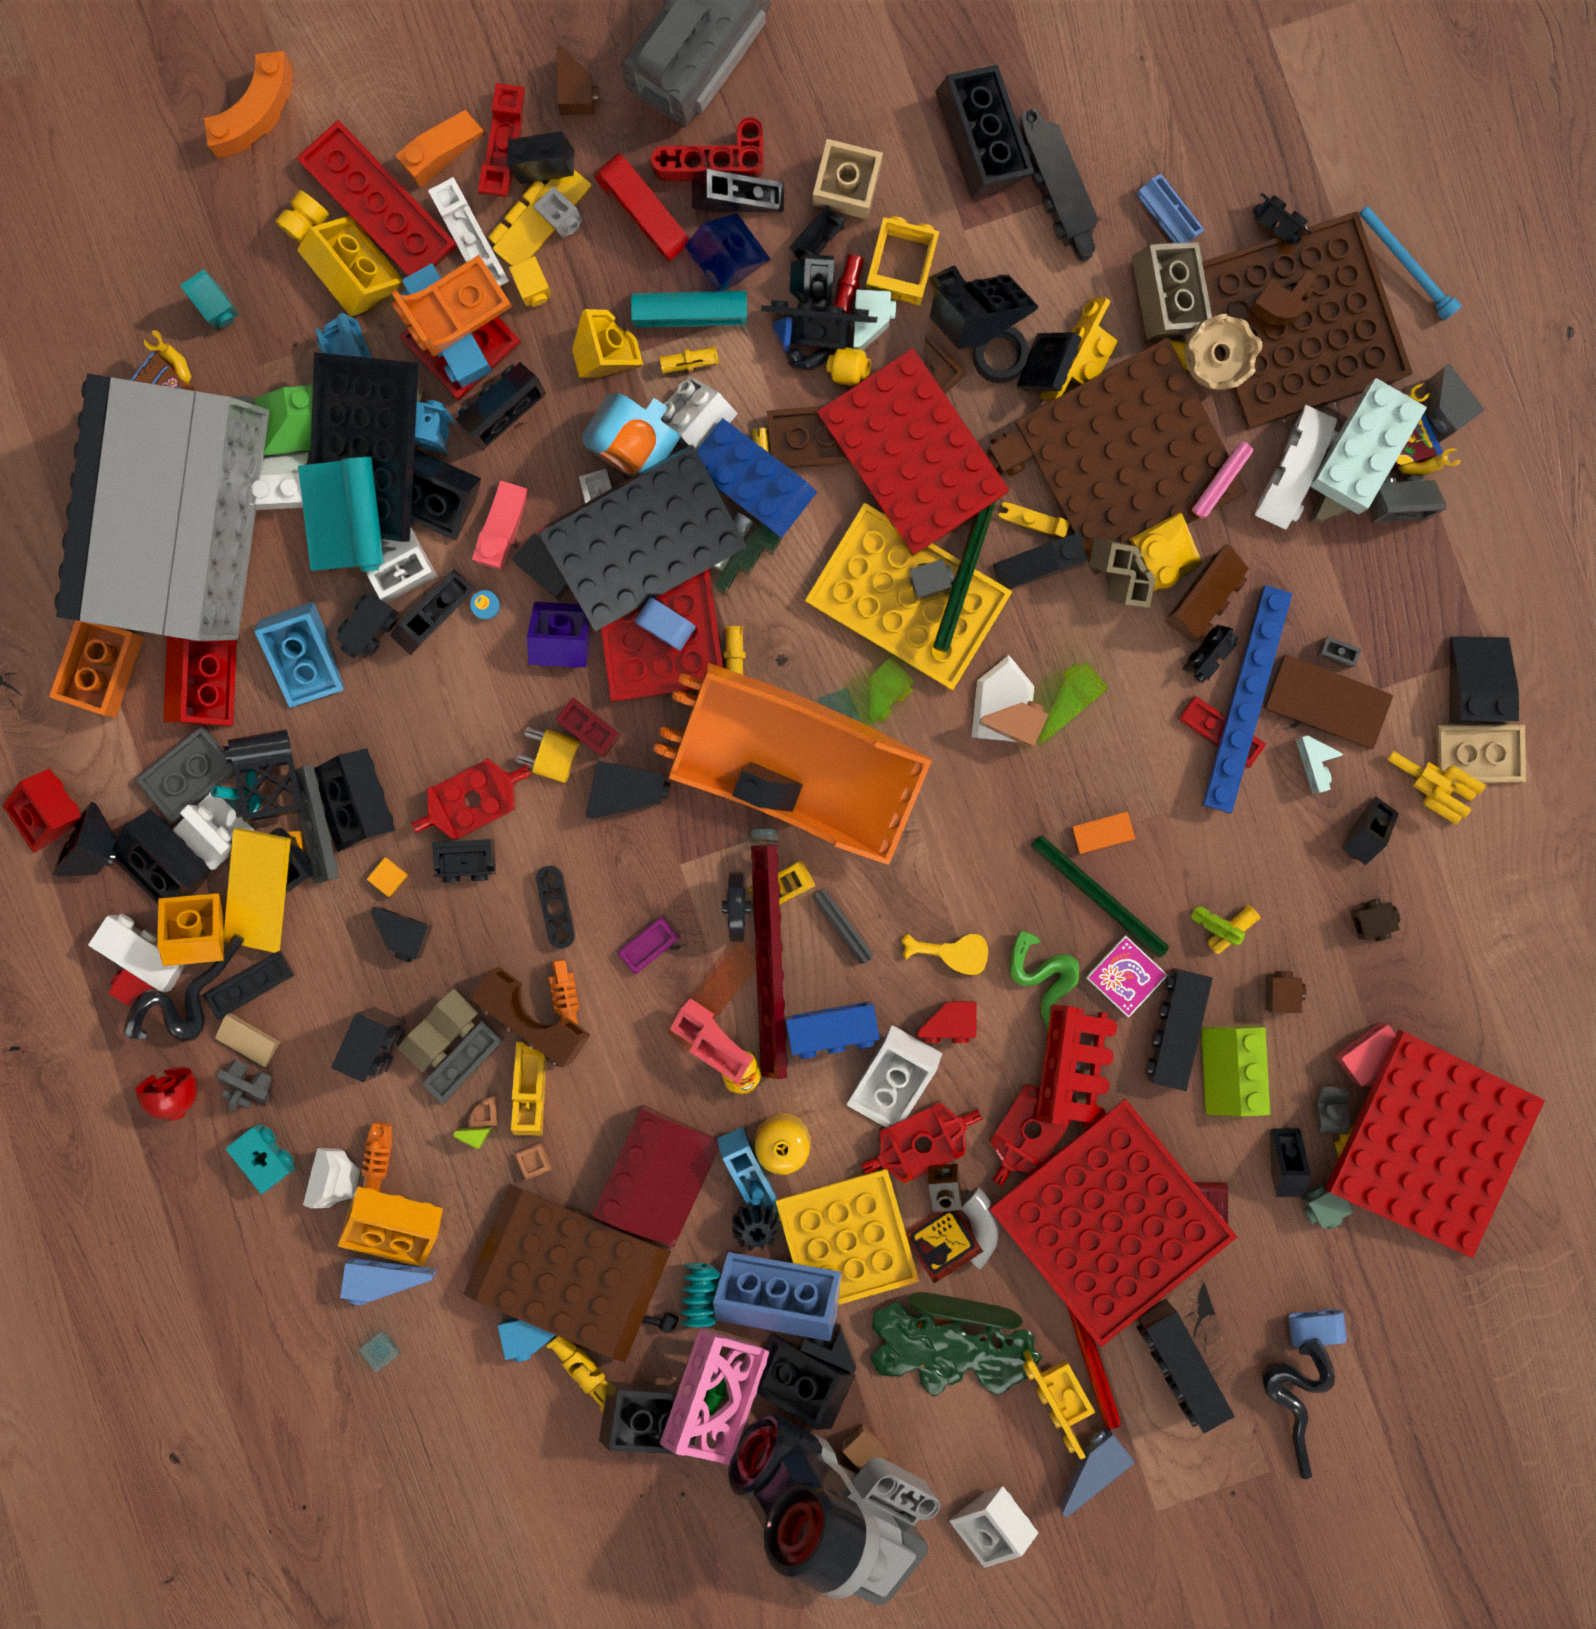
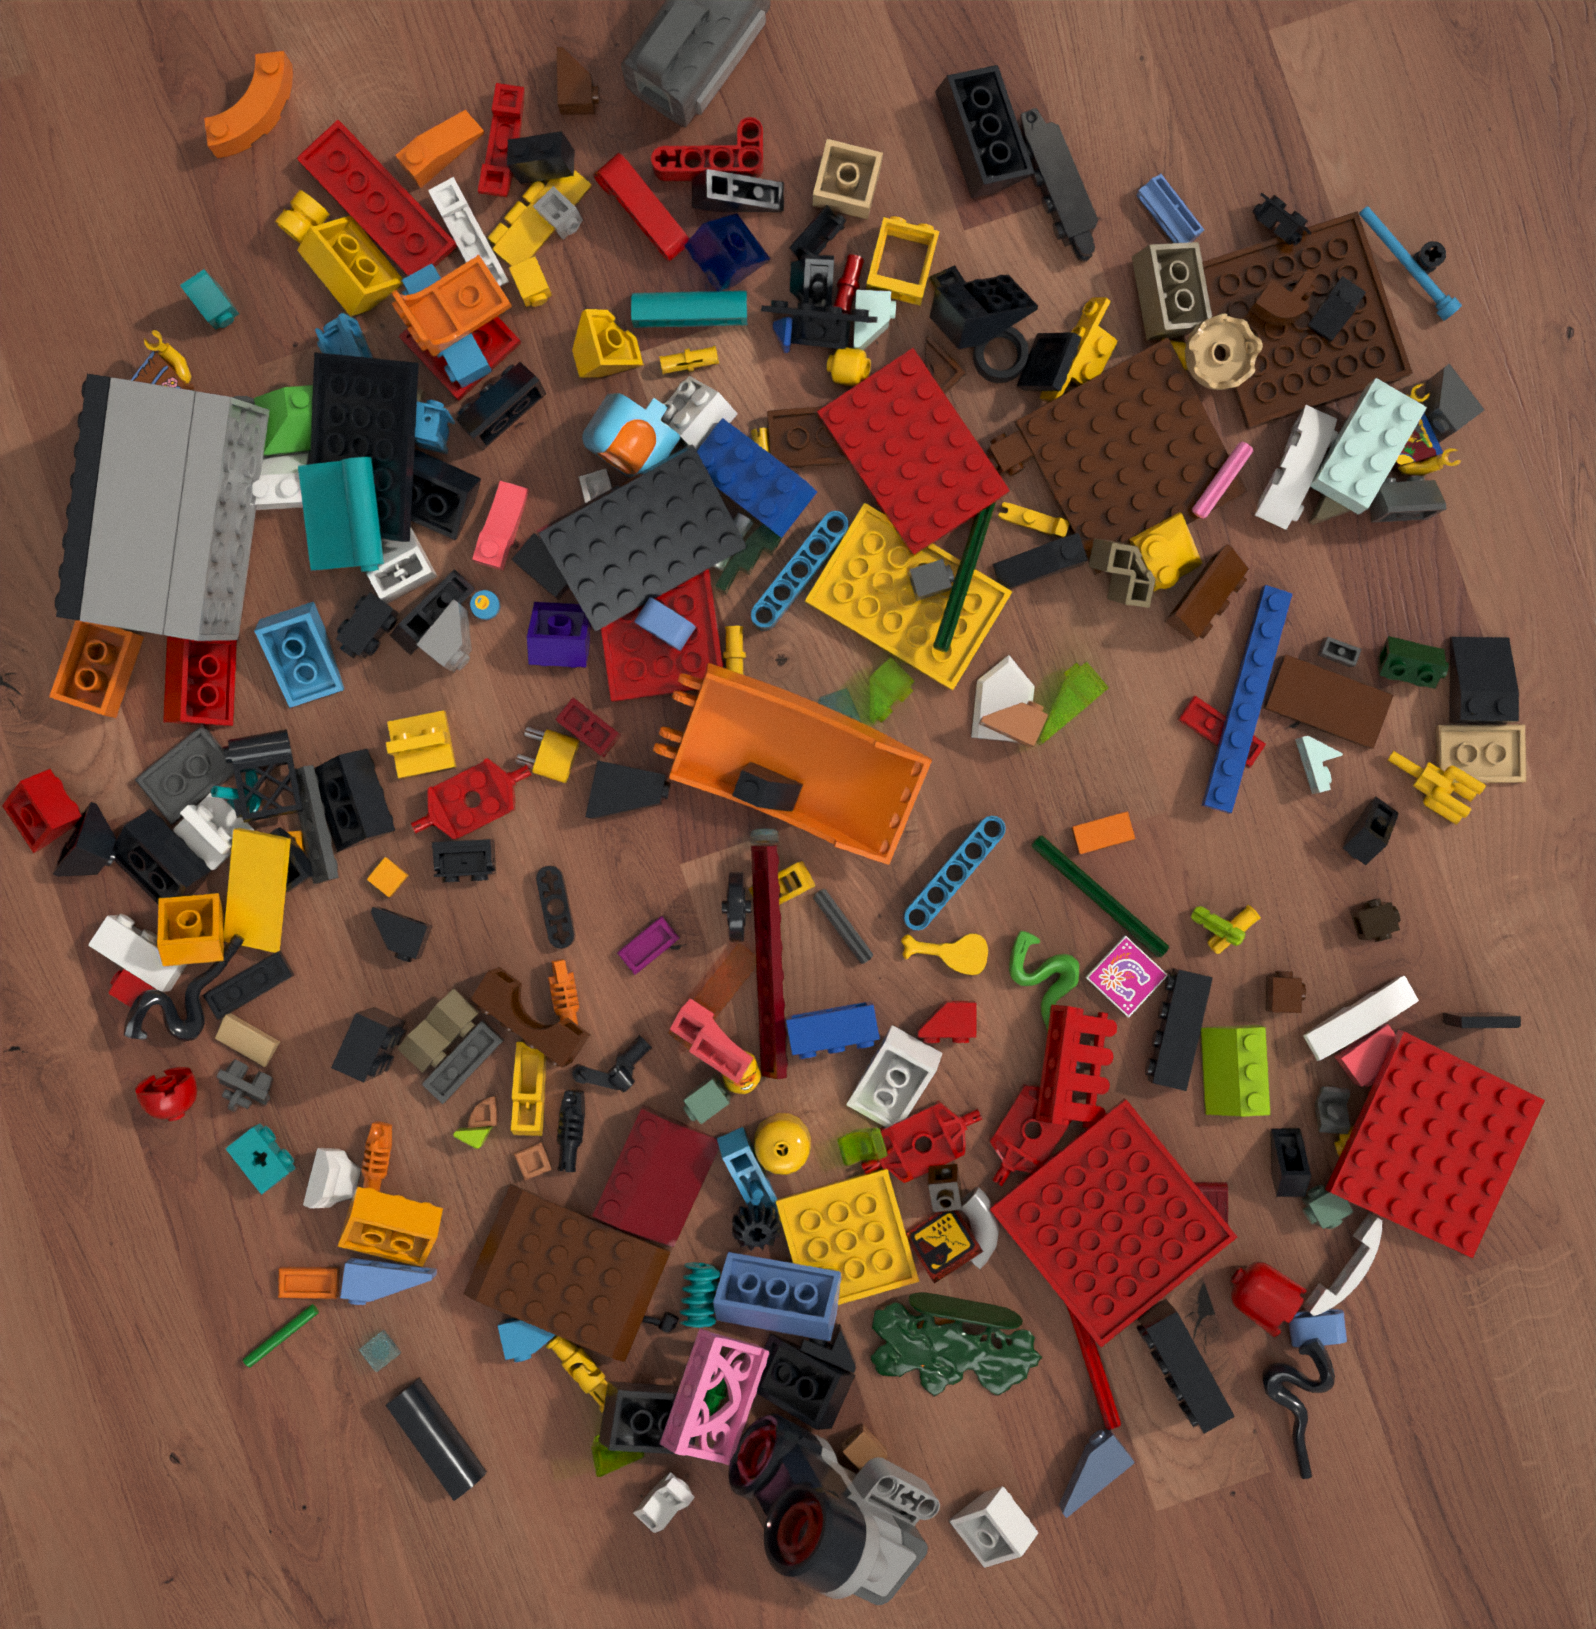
black arm [787,347,830,370] -> none
yellow bracket [1022,1350,1095,1460] -> none
black hinge [1182,624,1238,683] -> none
none -> green bar [243,1304,319,1368]
none -> orange tile [278,1267,339,1299]
none -> yellow bracket [386,710,456,779]
none -> black brick [386,1377,487,1501]
none -> light grey slope [416,599,472,673]
none -> black hinge [556,1090,585,1172]
none -> black pin [572,1035,652,1093]
none -> clear neon green slope [591,1435,644,1477]
none -> white brick [633,1472,695,1533]
none -> sand green brick [683,1074,731,1124]
none -> dark azure beam [751,511,848,631]
none -> clear neon green bracket [837,1128,888,1166]
none -> dark azure beam [903,816,1006,931]
none -> red cylinder [1230,1262,1307,1337]
none -> white slope [1302,1212,1382,1316]
none -> white slope [1303,976,1419,1061]
none -> black slope [1308,276,1366,342]
none -> dark green brick [1378,636,1449,689]
none -> black bush [1413,241,1446,275]
none -> black tile [1443,1012,1521,1028]

